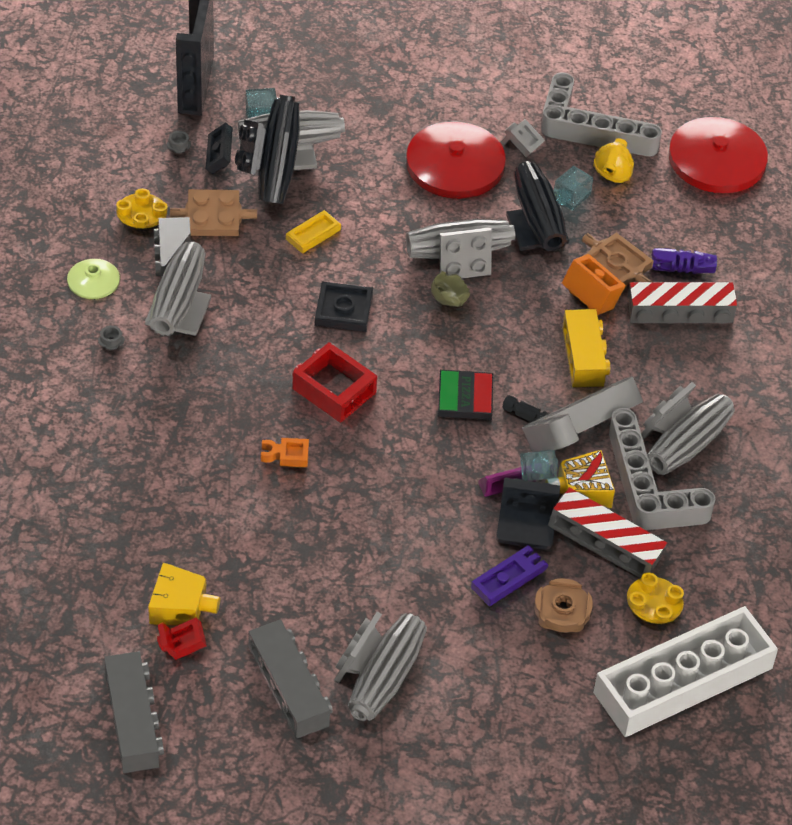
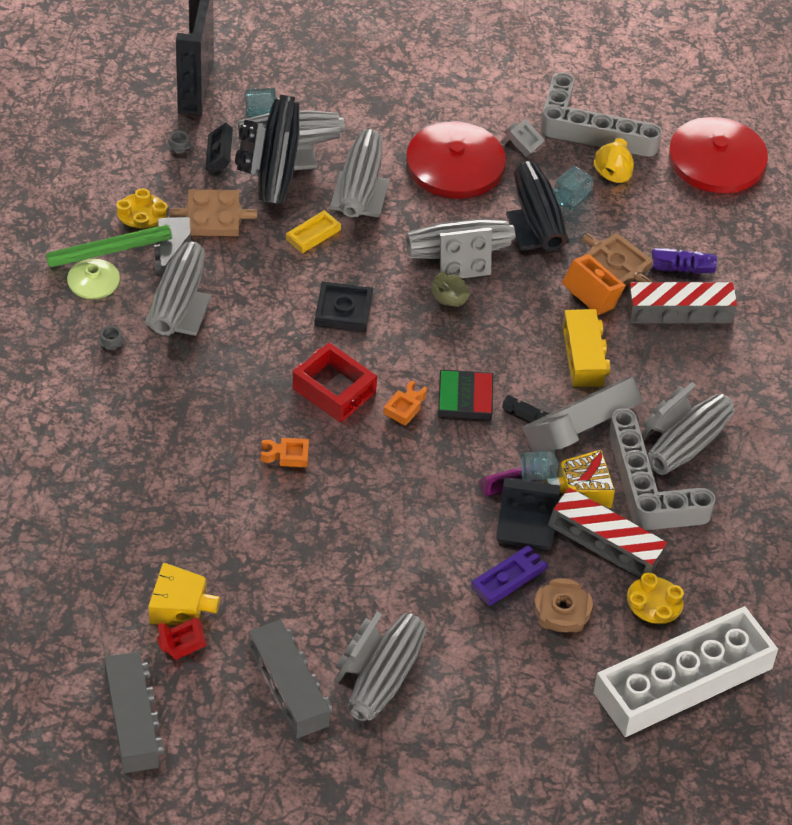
none -> bright green axle [46,224,172,267]
none -> light grey plate [330,129,389,218]
none -> orange plate [383,380,427,426]

